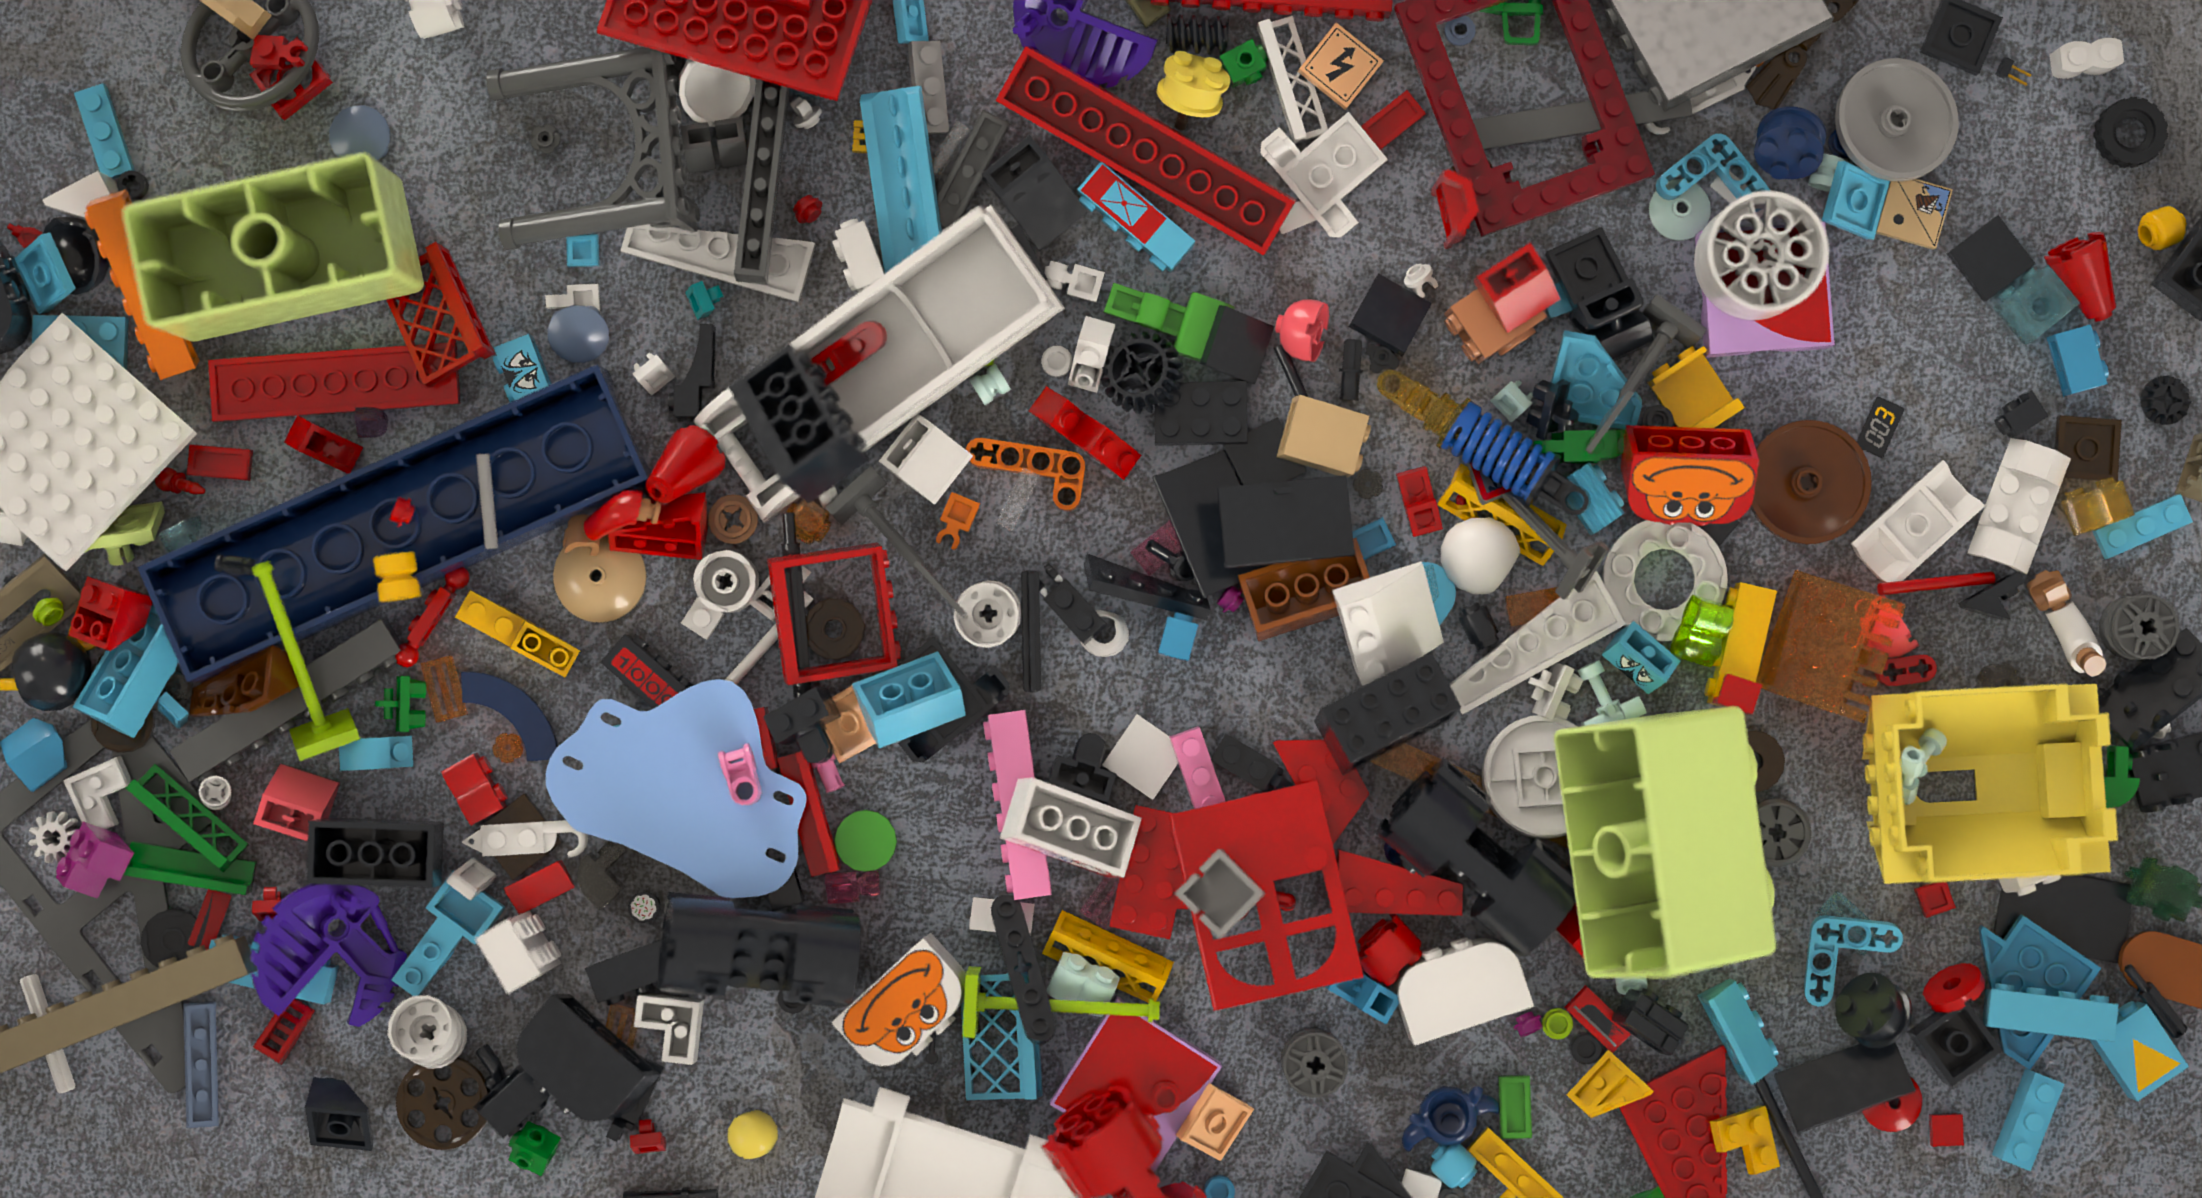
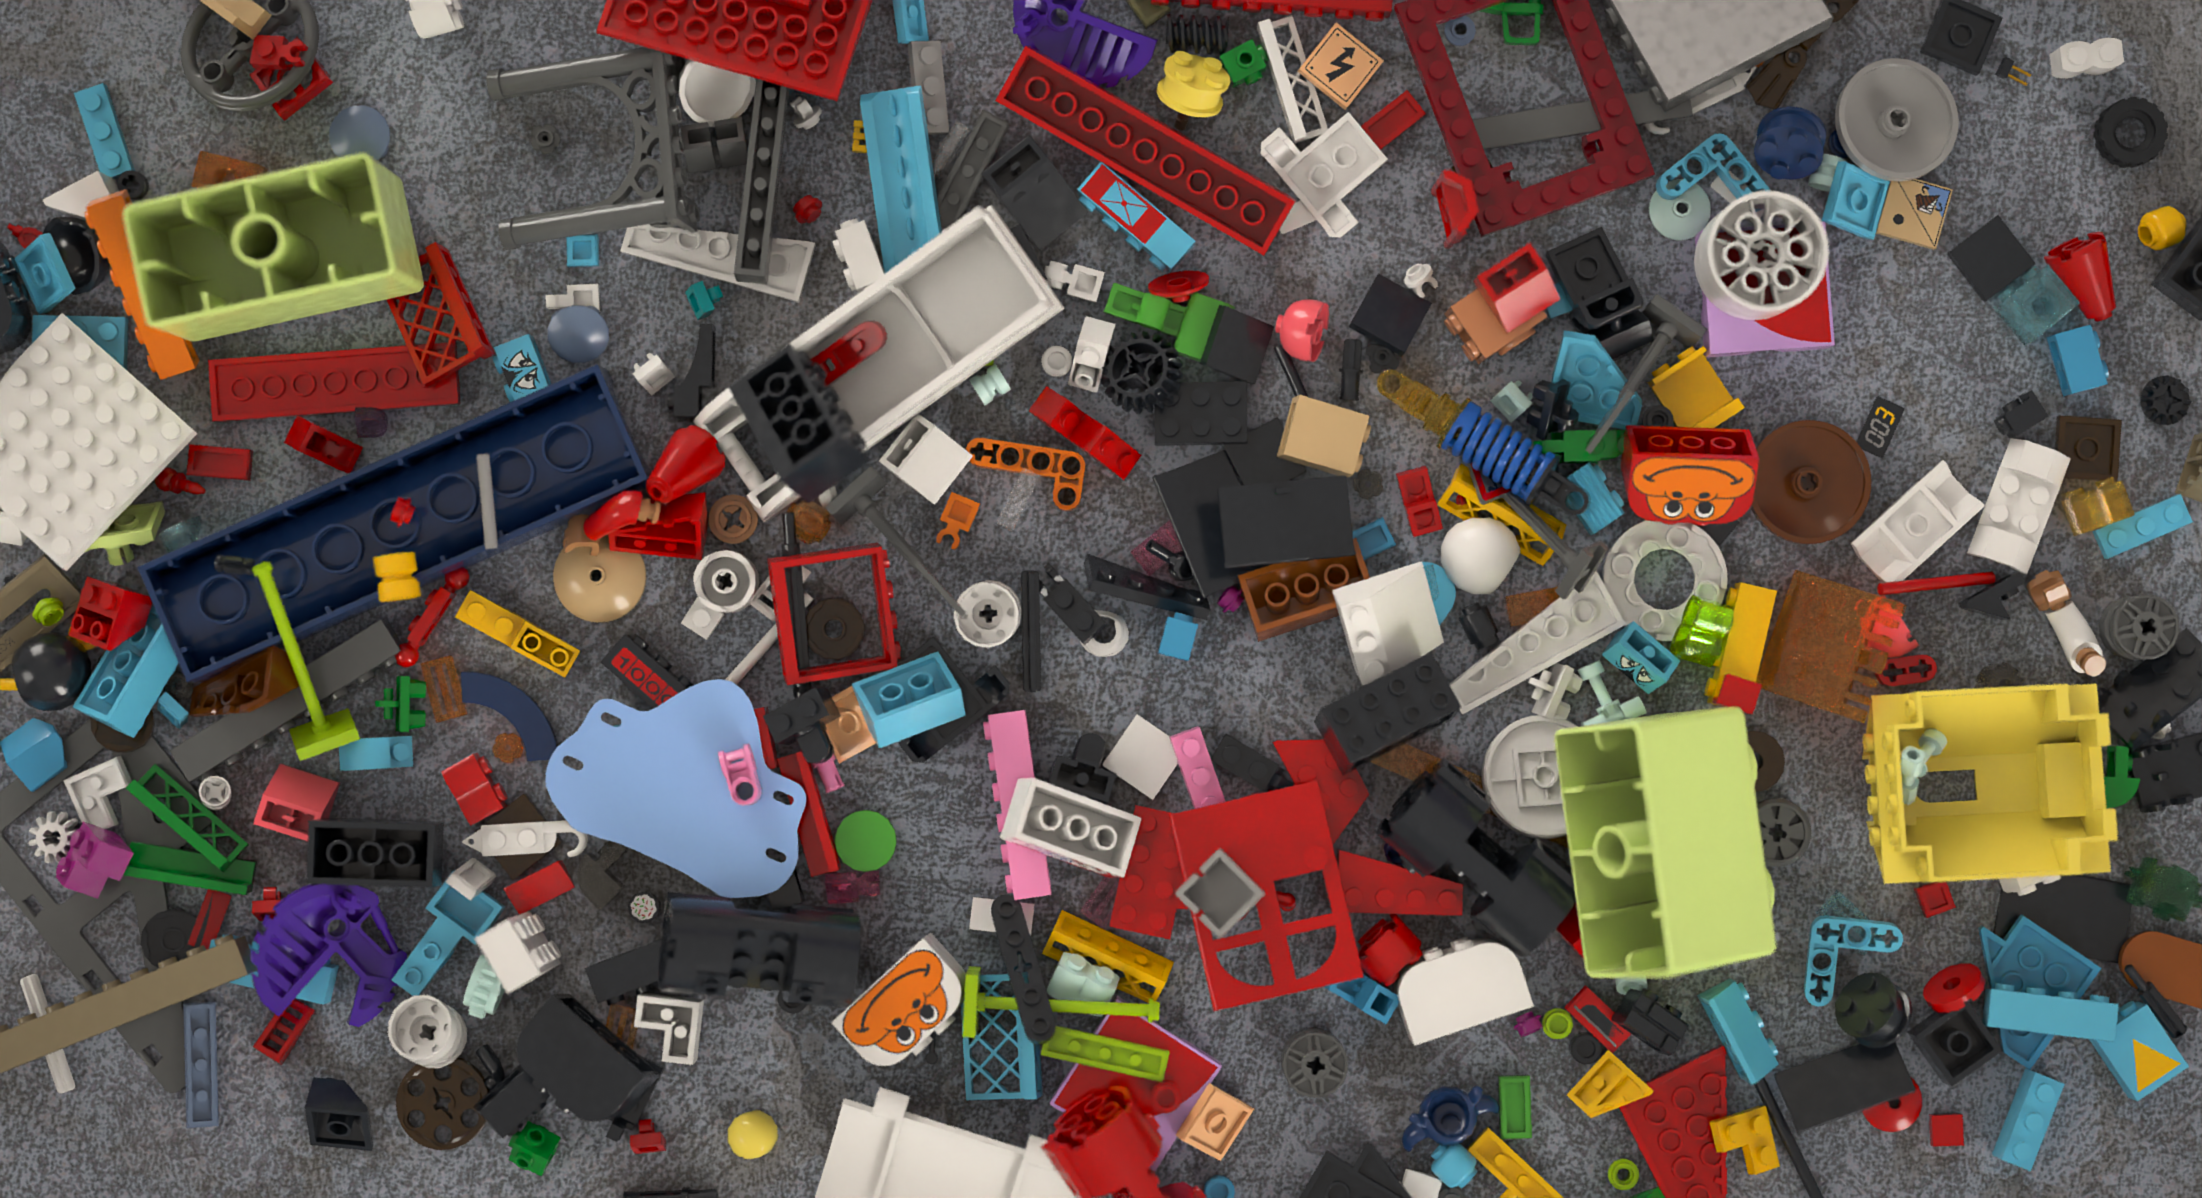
none -> clear orange brick [191,150,268,189]
none -> light aqua gear [463,954,505,1019]
none -> lime tile [1041,1025,1169,1082]
none -> red dish [1148,270,1209,303]
none -> lime plate [1608,1159,1639,1190]

